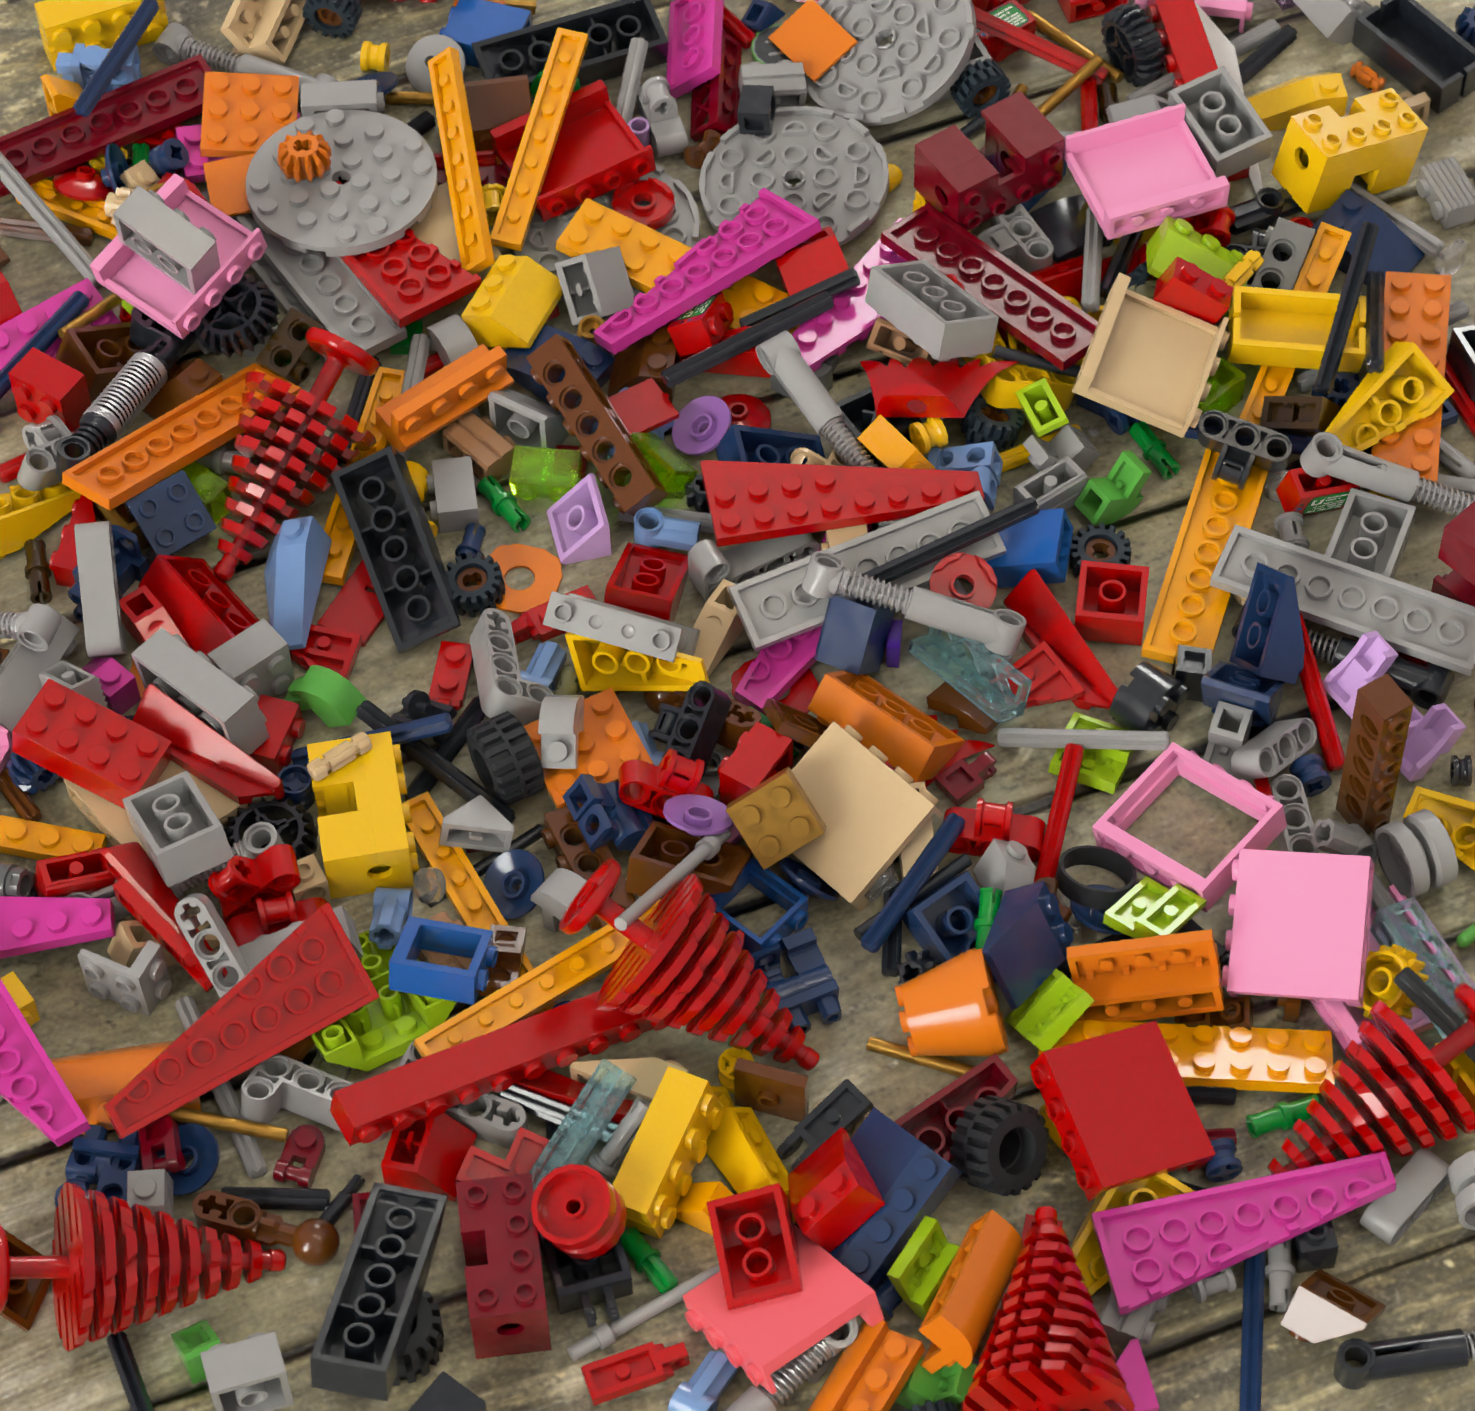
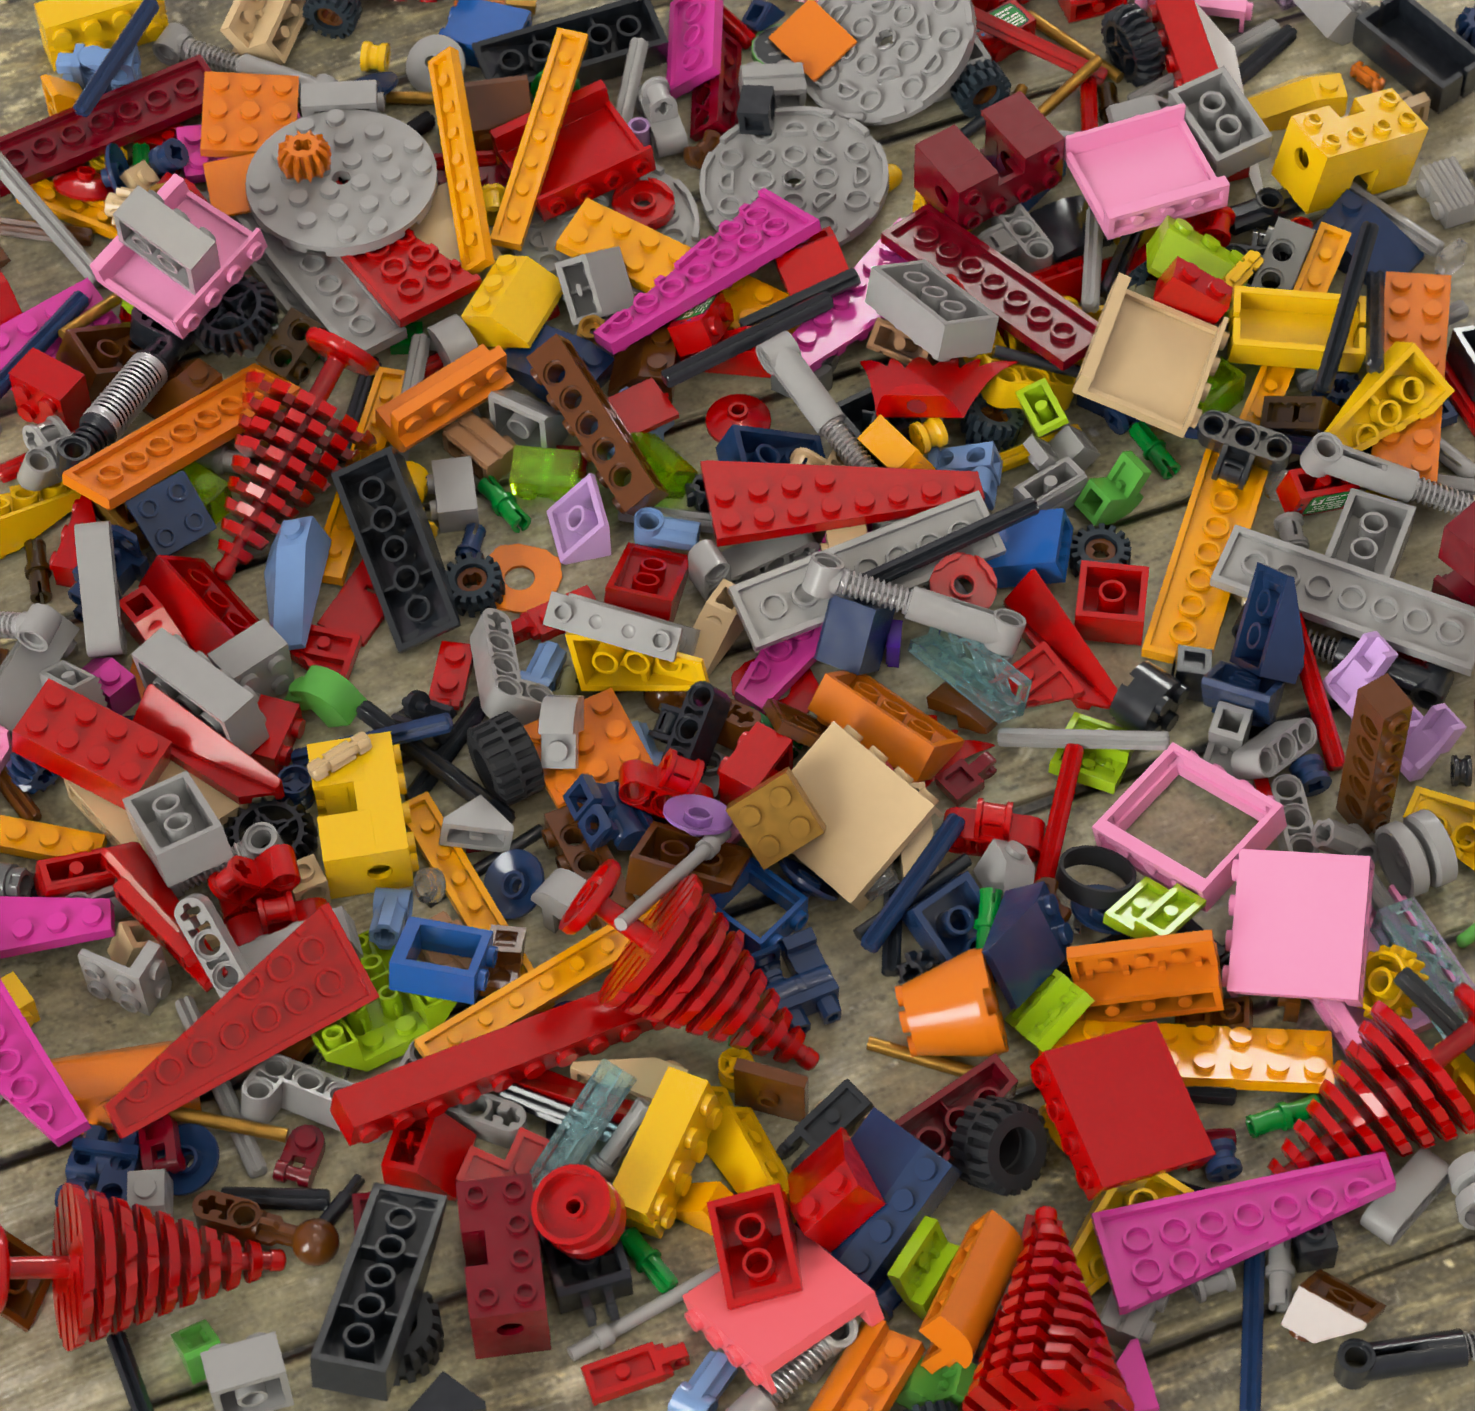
medium lavender dish [672,396,731,456] -> none

